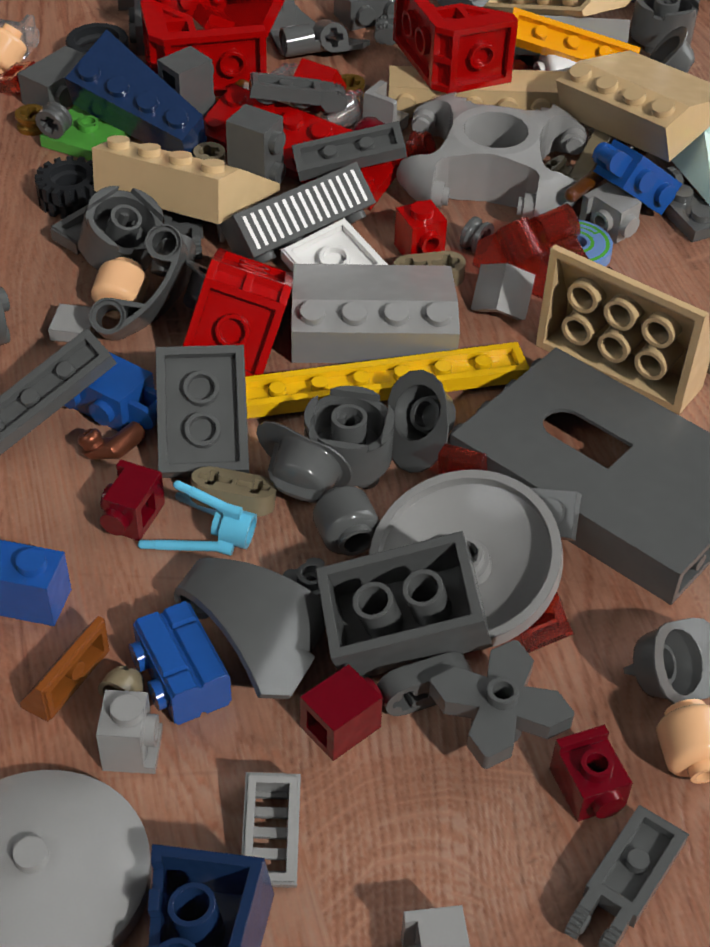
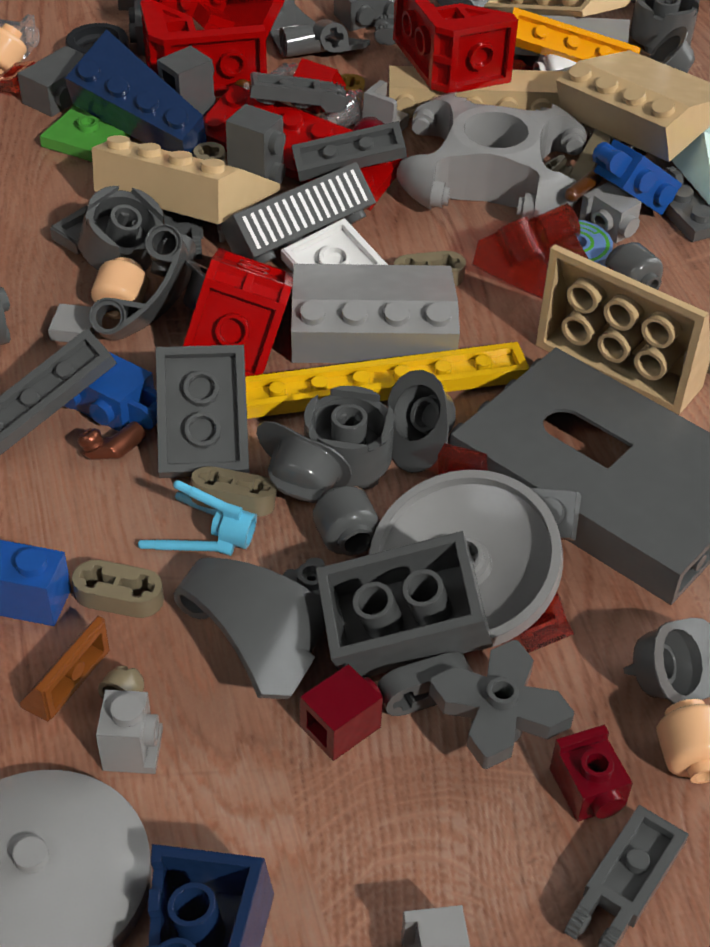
pearl gold bush [15,104,43,136] -> none
dark grey bush [35,102,72,139] -> none
black tyre [35,156,96,219] -> none
dark red brick [100,459,165,541] -> none
blue brick [129,601,232,725] -> none
light grey slope [241,772,301,888] -> none
red brick [394,199,447,256] -> none
clear red plate [405,131,436,157] -> none
dark grey bush [460,216,494,255] -> none
light grey panel [471,263,535,320] -> none
none -> dark tan beam [72,560,164,618]
none -> dark grey head [605,242,664,290]

